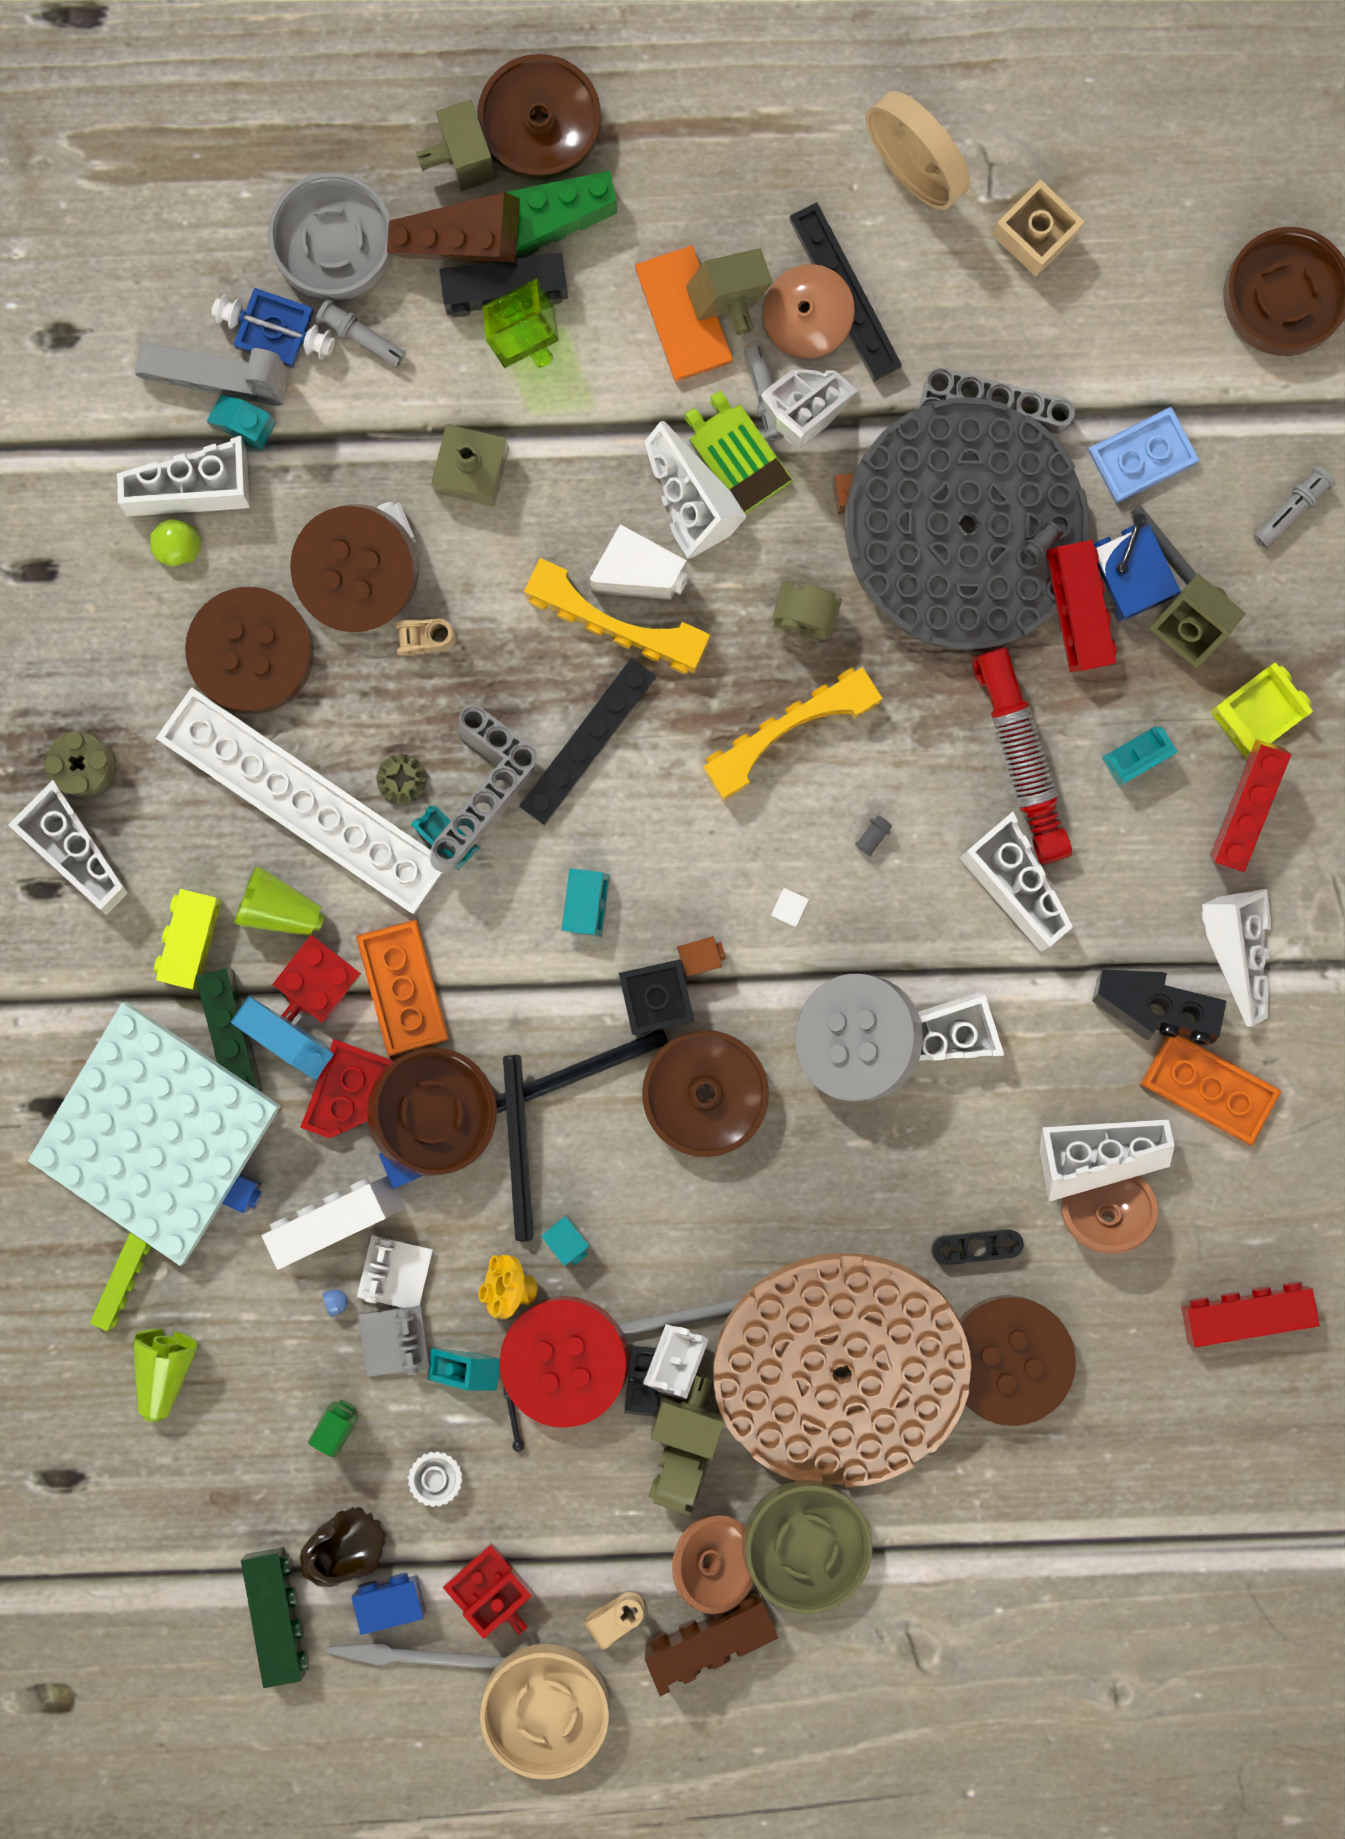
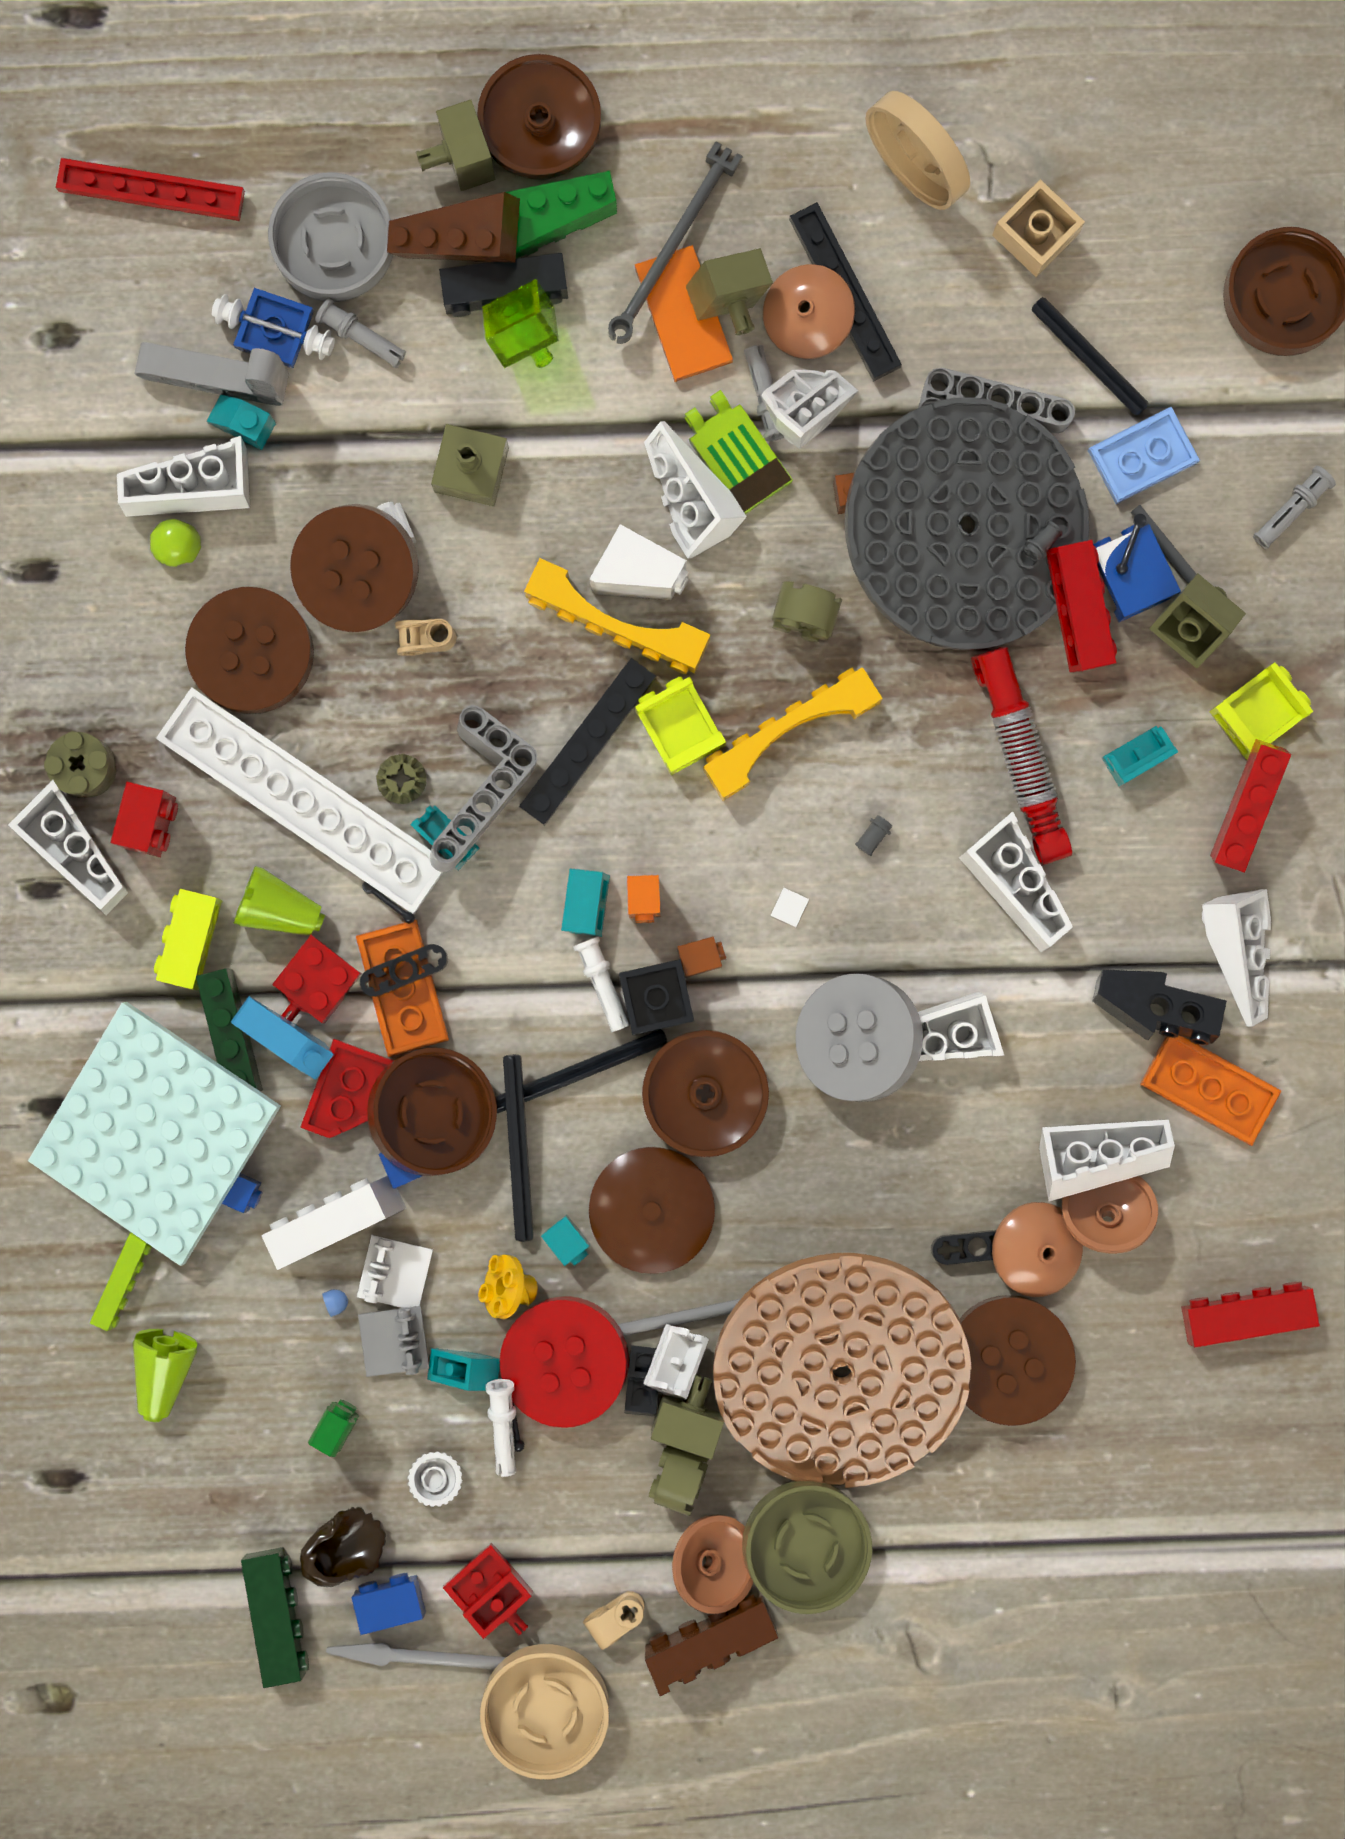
none -> red plate [55,158,245,221]
none -> red brick [110,782,178,858]
none -> black beam [360,944,448,997]
none -> black hinge [362,882,415,924]
none -> white pin [486,1379,516,1477]
none -> white pin [573,936,630,1032]
none -> reddish brown dish [589,1147,715,1274]
none -> dark grey hinge [608,141,743,344]
none -> orange brick [627,875,661,924]
none -> neon yellow panel [635,676,726,776]
none -> nougat dish [992,1202,1083,1297]
none -> black axle [1032,297,1149,416]

